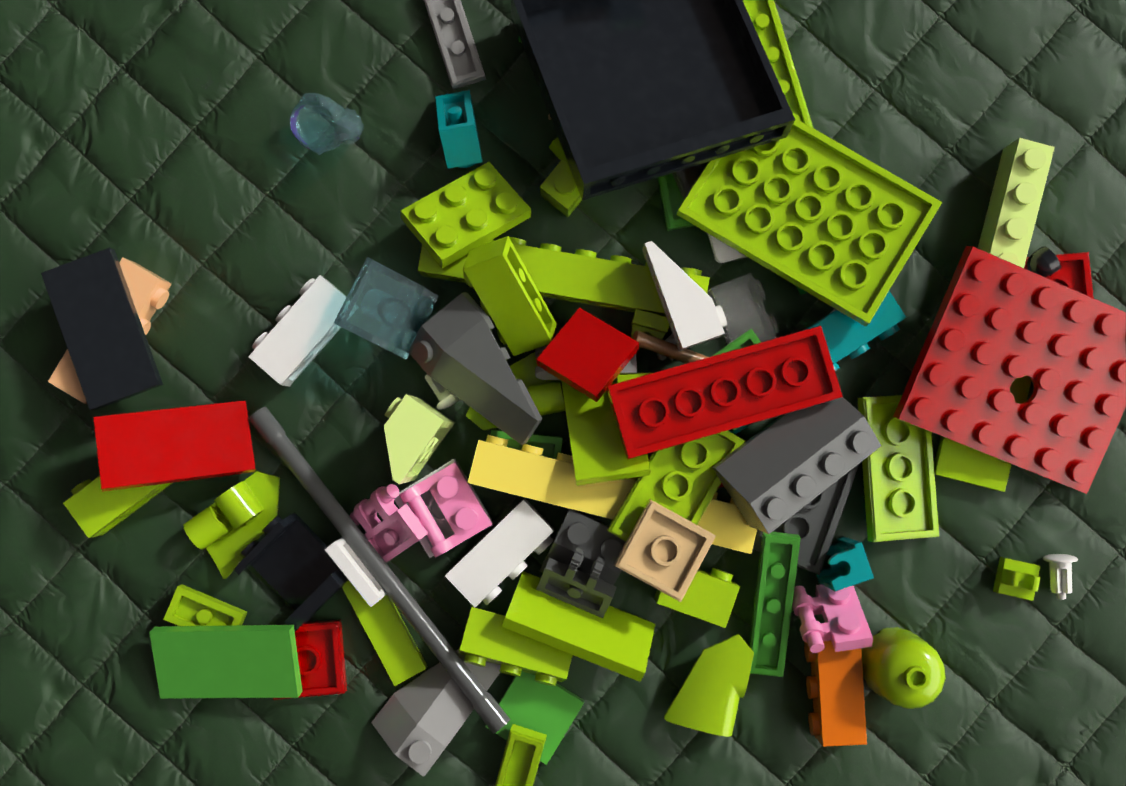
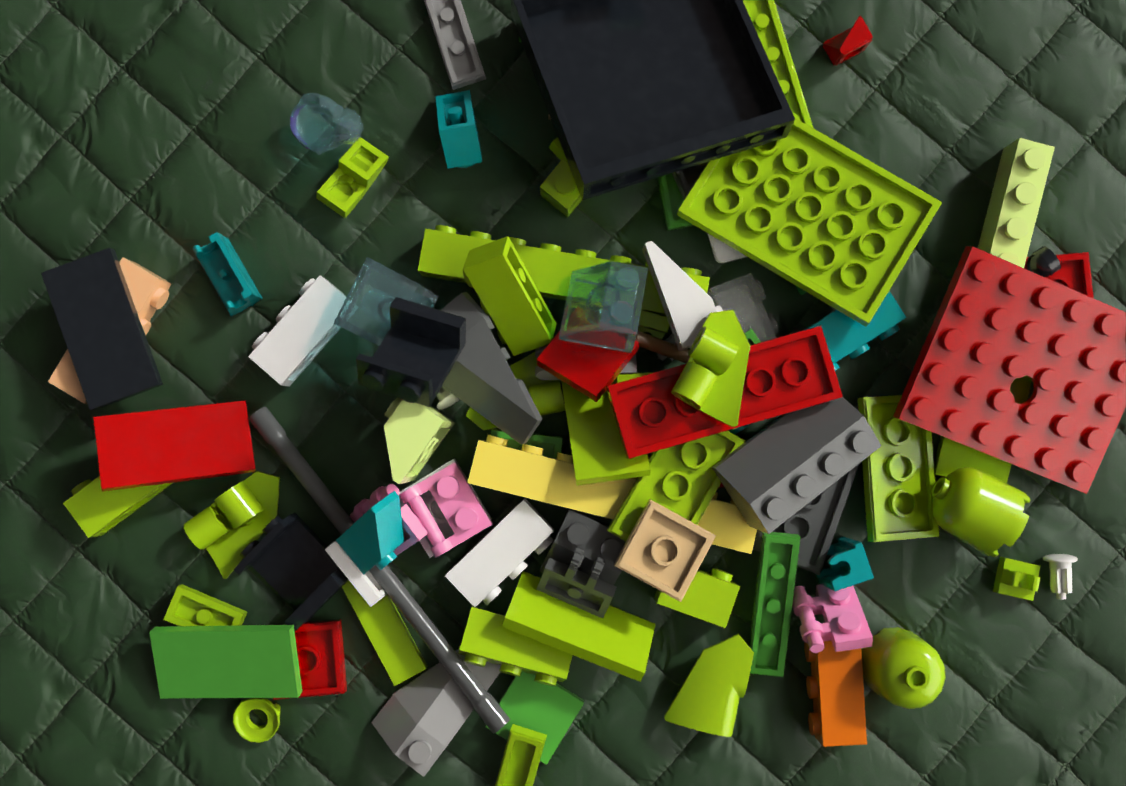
lime plate [400,162,531,268] -> none
none -> teal hinge [193,232,263,316]
none -> lime piece [233,698,281,743]
none -> lime slope [317,137,389,218]
none -> teal slope [336,491,405,575]
none -> black panel [356,297,466,407]
none -> clear light blue slope [559,261,648,353]
none -> lime panel [671,310,750,427]
none -> red slope [823,16,873,66]
none -> lime cylinder [932,467,1030,557]

